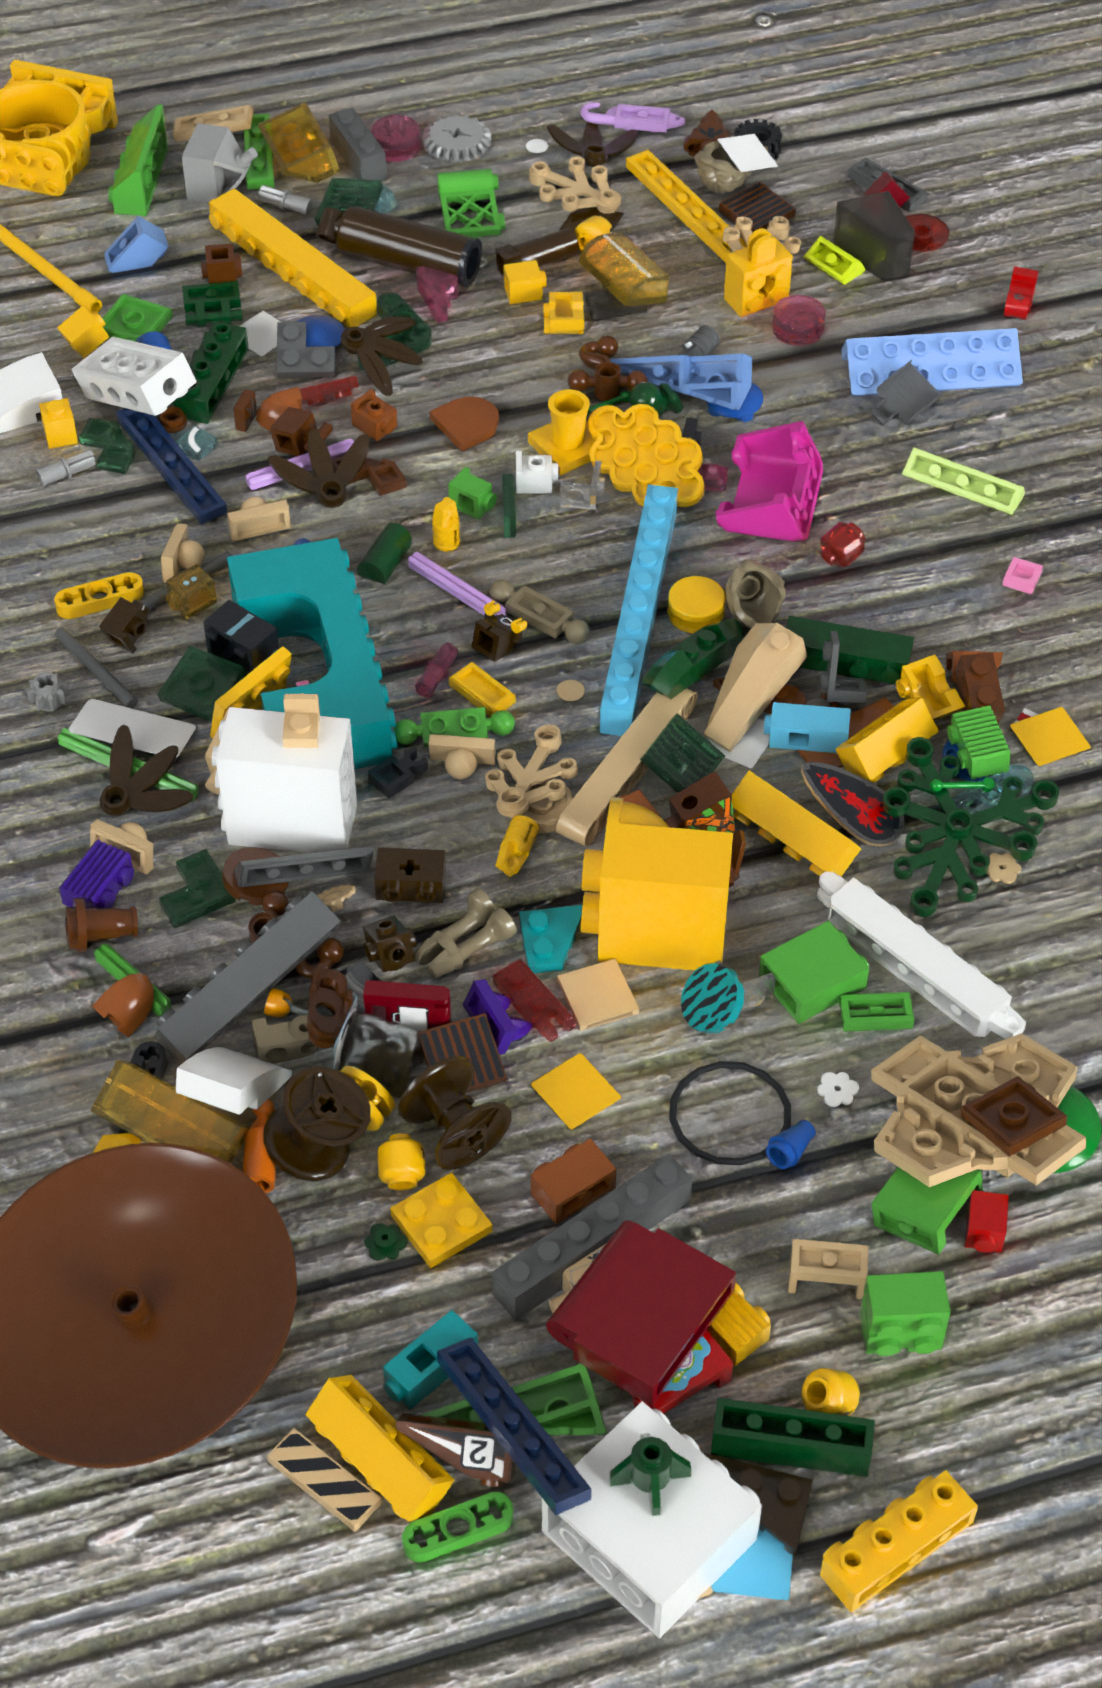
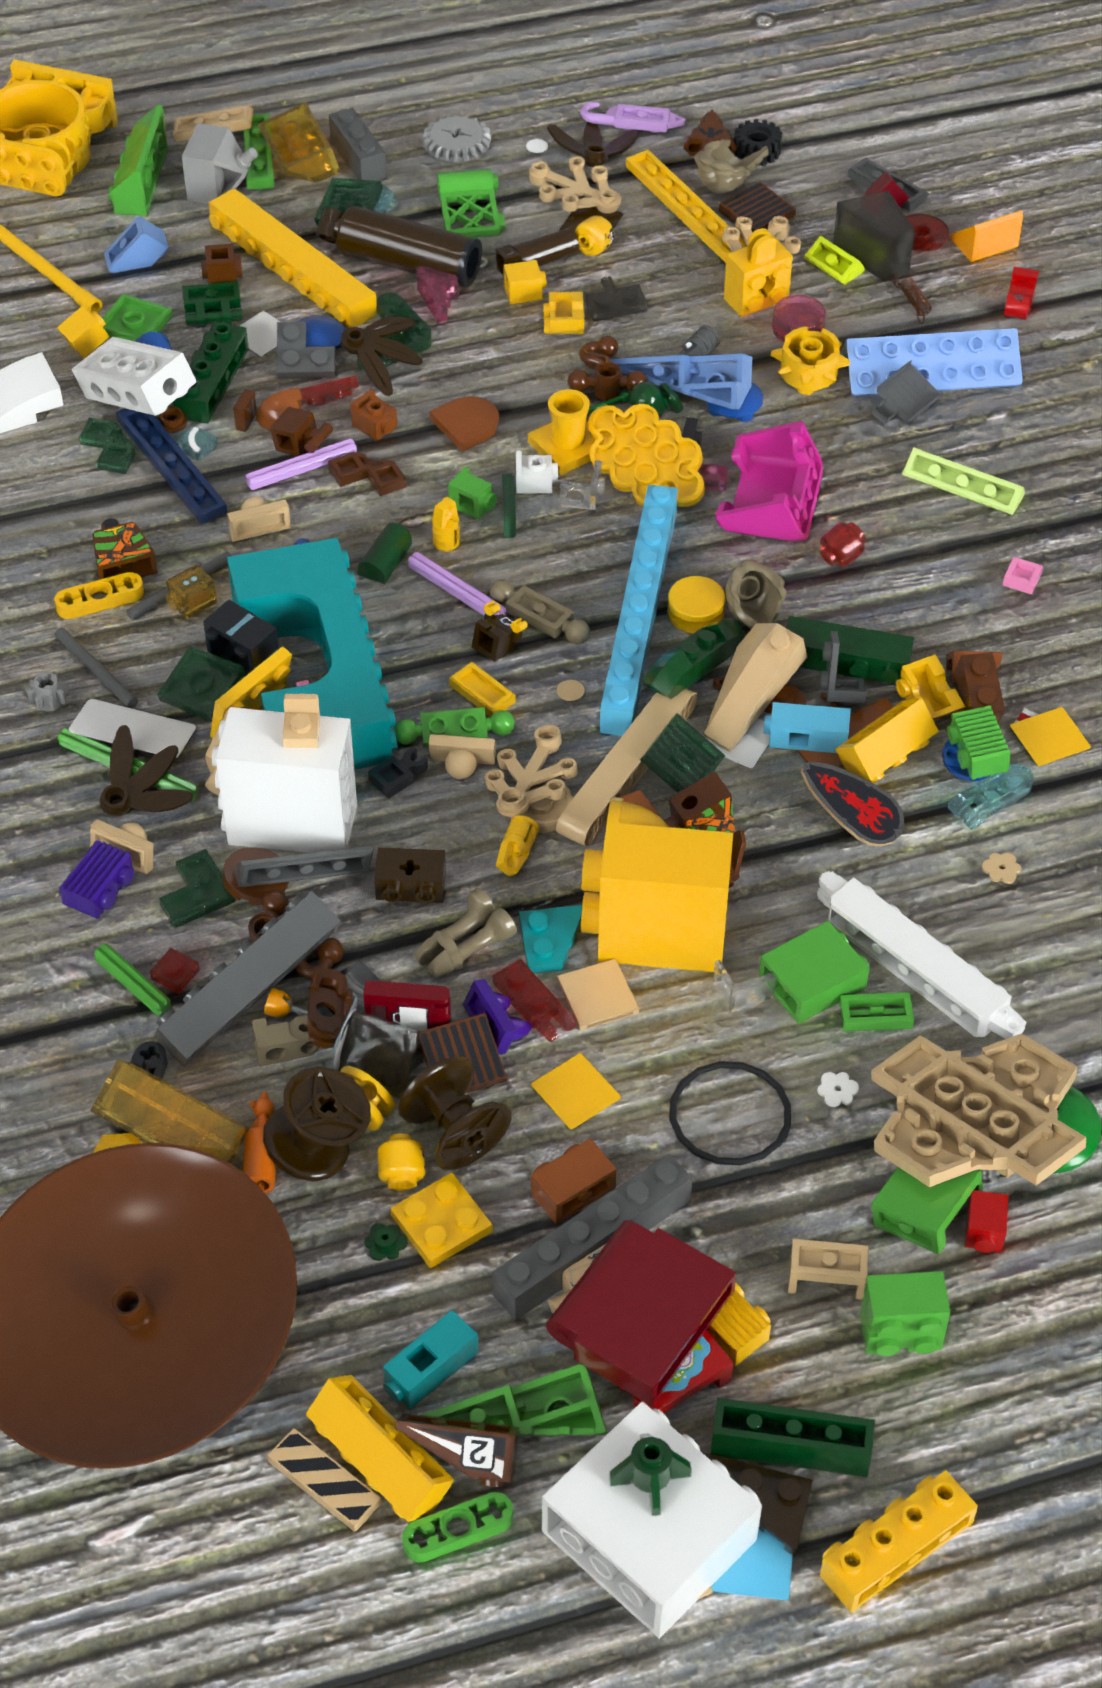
light grey axle [35,449,96,487] -> none
yellow brick [39,398,78,449] -> none
reddish brown piece [65,897,138,953] -> none
dark orange brick [92,973,154,1037] -> none
dark brown brick [99,597,150,654] -> none
tan tile [161,523,205,584] -> none
white slope [176,1047,292,1115] -> none
light grey axle [258,185,313,216] -> none
dark brown plant [268,429,370,508] -> none
tan piece [317,884,356,912] -> none
dark brown brick [362,915,416,973] -> none
clear pink head [371,115,421,162] -> none
clear pink axle [415,642,458,698] -> none
dark blue plate [437,1337,591,1515] -> none
clear yellow brick [578,232,670,306] -> none
teal tile [681,963,744,1034] -> none
white sticker [717,134,778,172] -> none
yellow brick [731,770,861,877] -> none
blue cone [766,1120,816,1169] -> none
yellow head [801,1368,860,1416] -> none
dark green plant [883,737,1059,917] -> none
green hinge [930,778,995,792] -> none
reddish brown tile [961,1076,1067,1157] -> none
none -> torso [92,518,158,580]
none -> clear red plate [150,948,200,994]
none -> yellow brick [771,327,850,395]
none -> reddish brown piece [892,273,932,324]
none -> light orange slope [949,210,1023,262]

